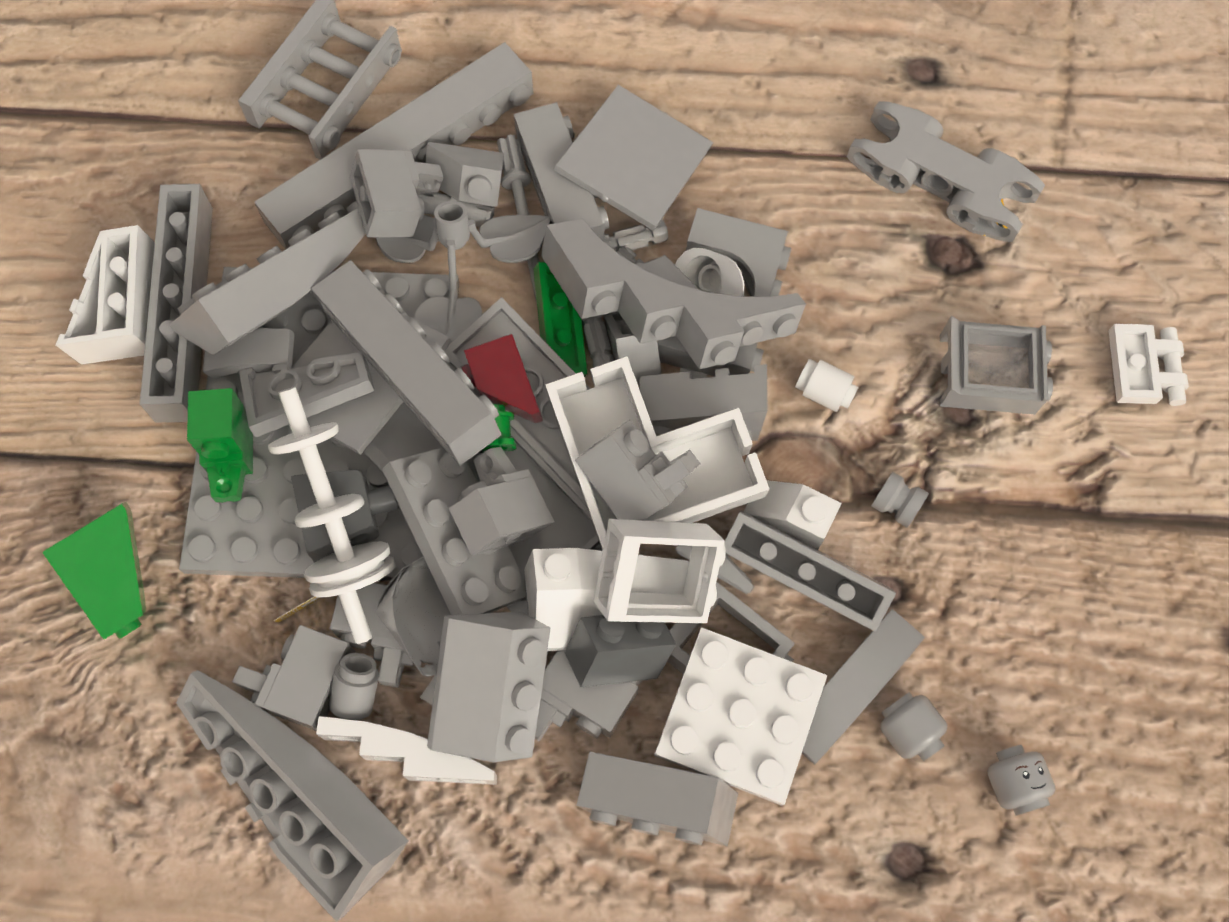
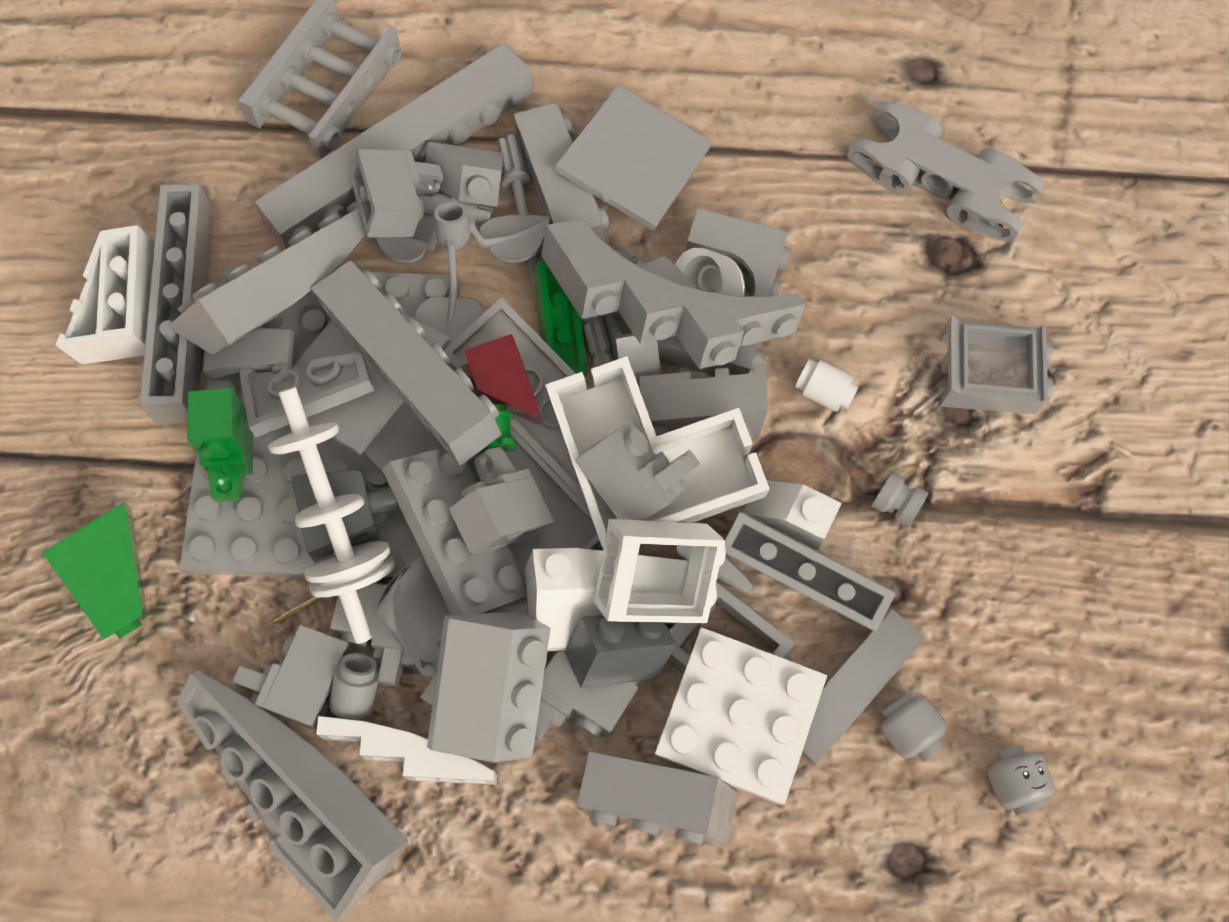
light grey axle [604,220,668,251] -> none
white plate [1108,324,1189,406] -> none

